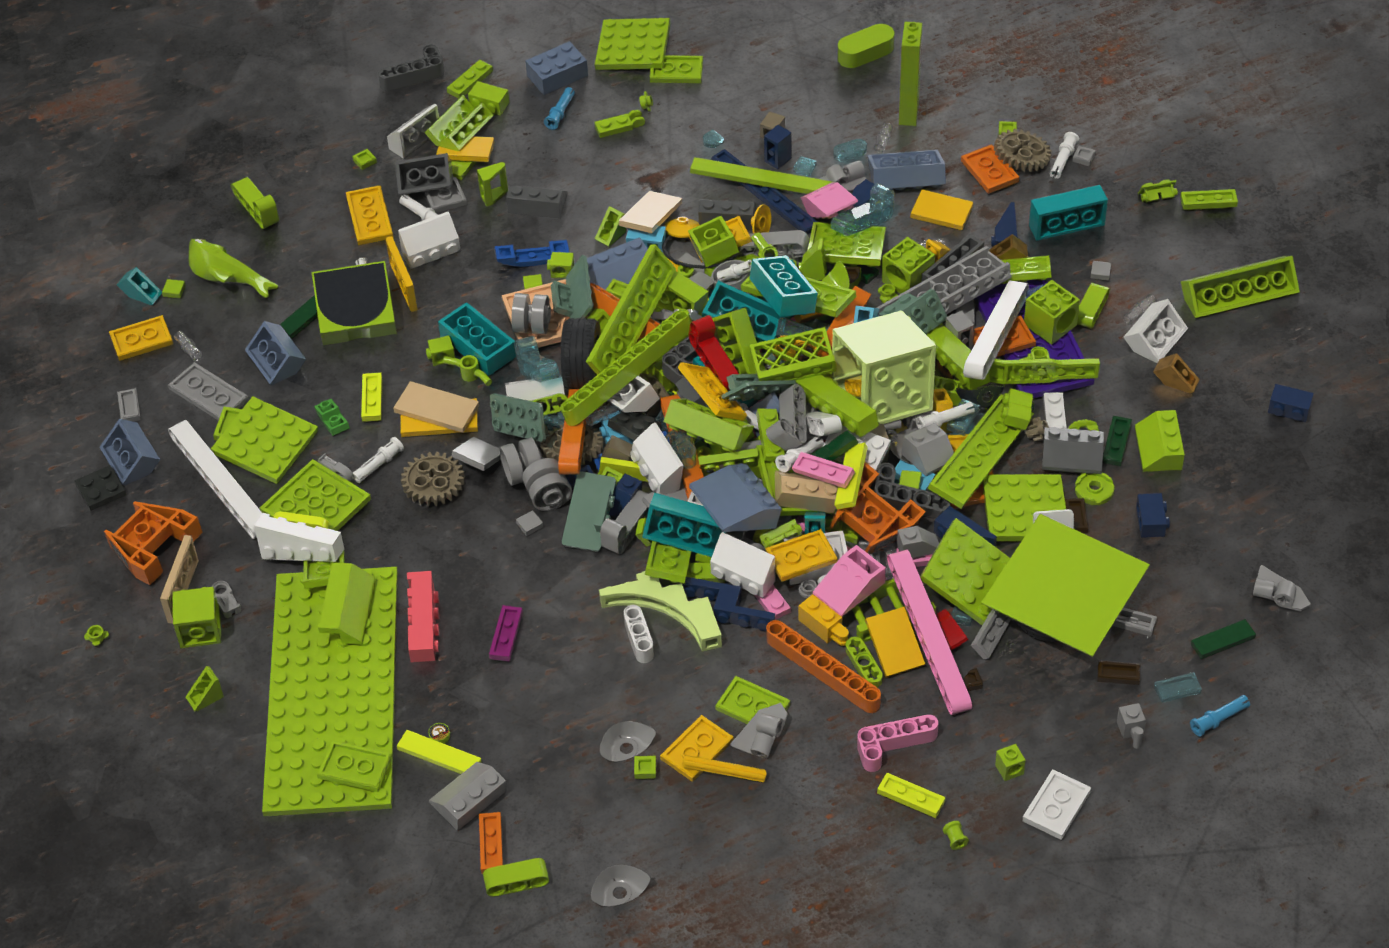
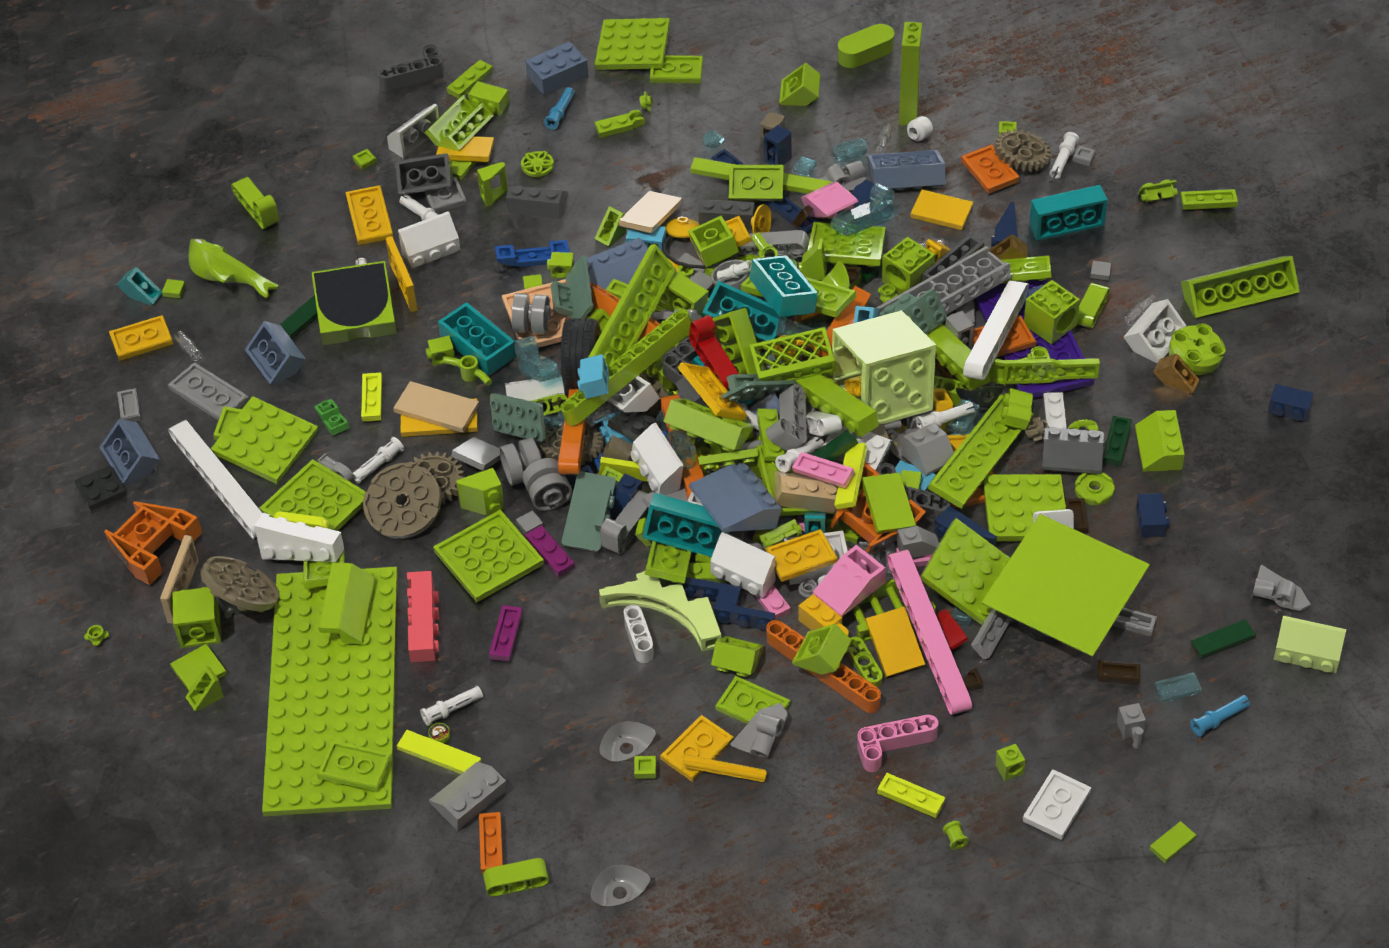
none -> lime tile [170,644,227,692]
none -> dark tan plate [201,556,279,613]
none -> dark tan plate [363,463,442,539]
none -> white pin [420,686,483,726]
none -> lime plate [433,510,544,603]
none -> lime slope [456,468,505,516]
none -> lime wheel [521,151,554,177]
none -> magenta plate [525,525,575,577]
none -> medium azure brick [577,354,609,399]
none -> lime slope [711,636,765,677]
none -> lime plate [729,165,784,201]
none -> lime slope [779,63,820,106]
none -> dark brown tile [792,205,813,228]
none -> lime slope [792,624,851,675]
none -> lime tile [861,472,916,534]
none -> white head [907,116,933,142]
none -> lime tile [1149,821,1197,864]
none -> lime piece [1168,323,1226,375]
none -> yellowish green slope [1274,616,1346,673]

